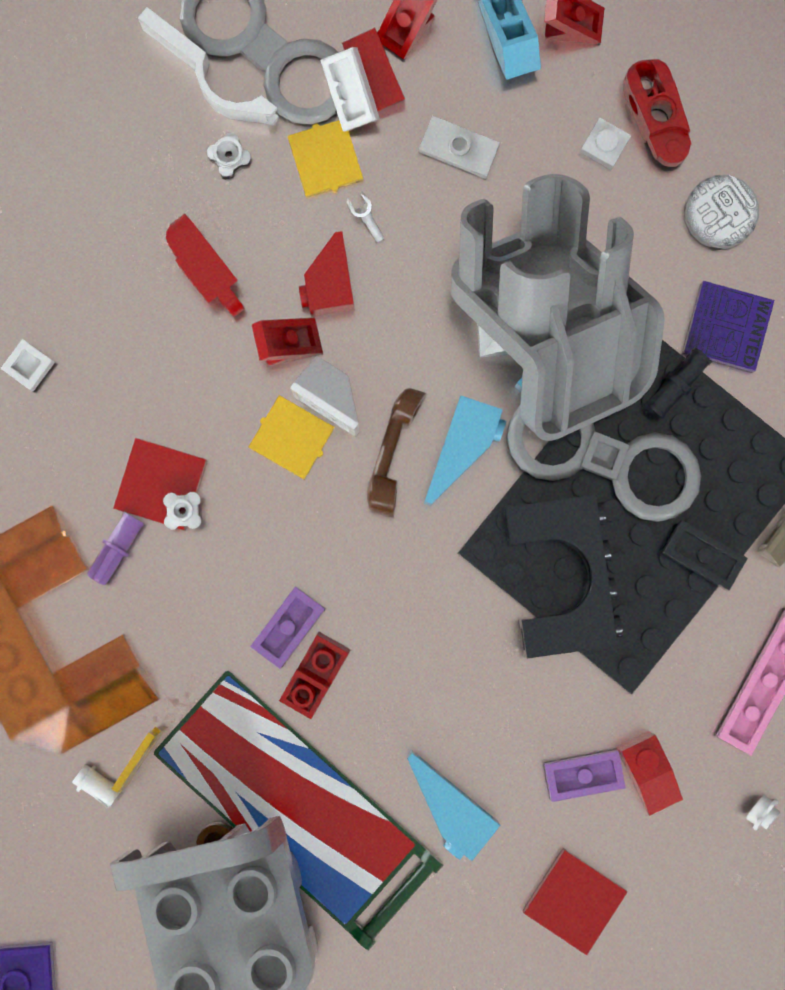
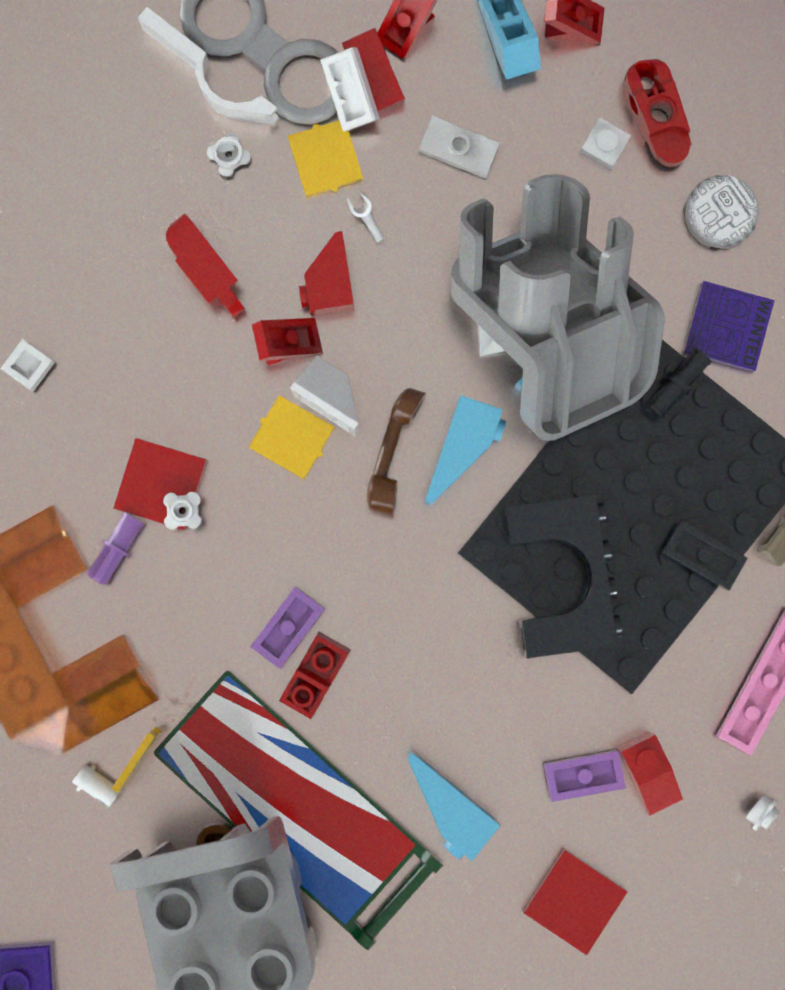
light grey bar [507,405,701,522] -> none

